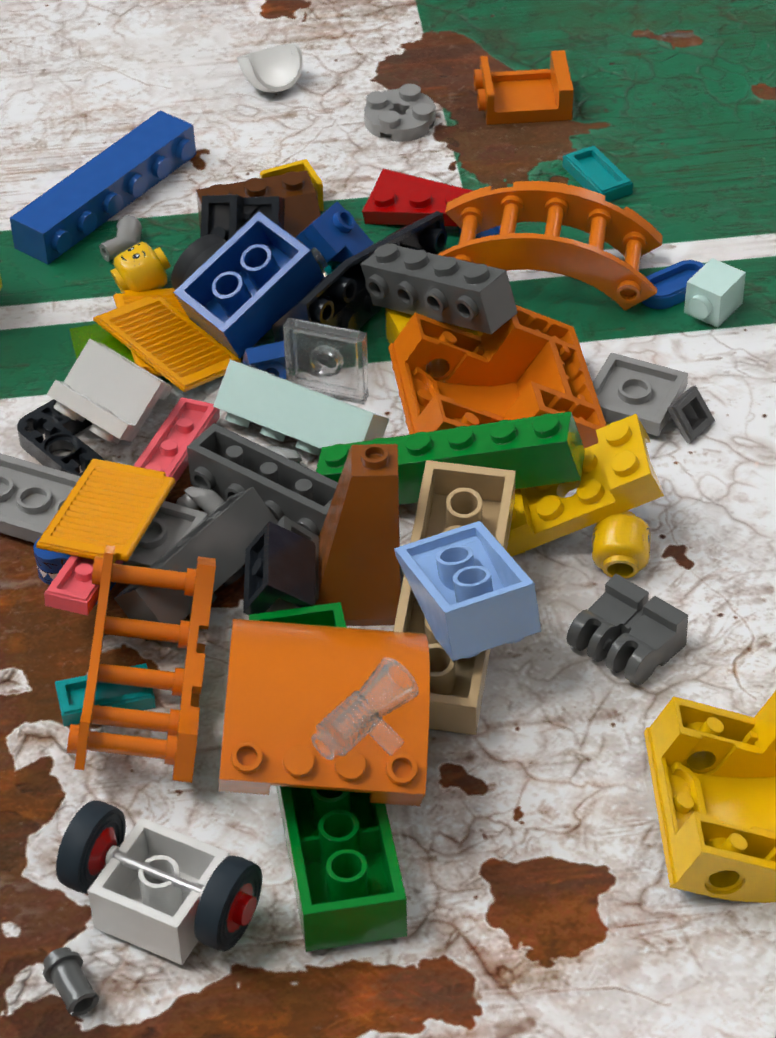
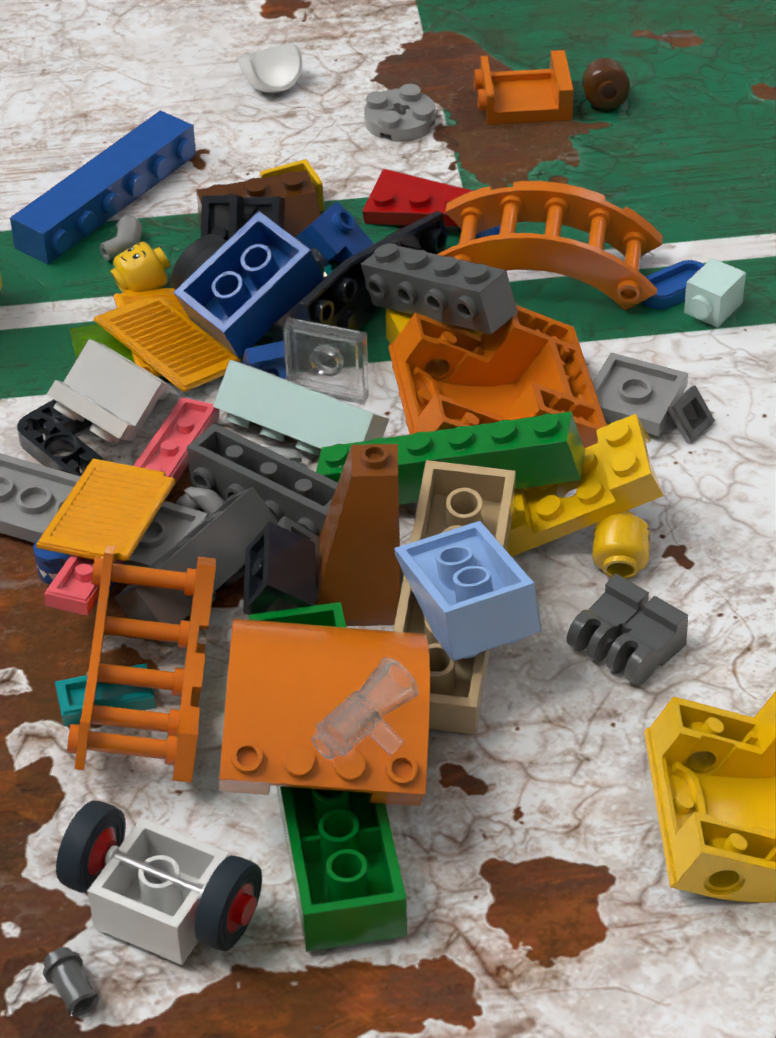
teal tile [562,145,633,202] -> none
none -> reddish brown head [582,58,631,110]

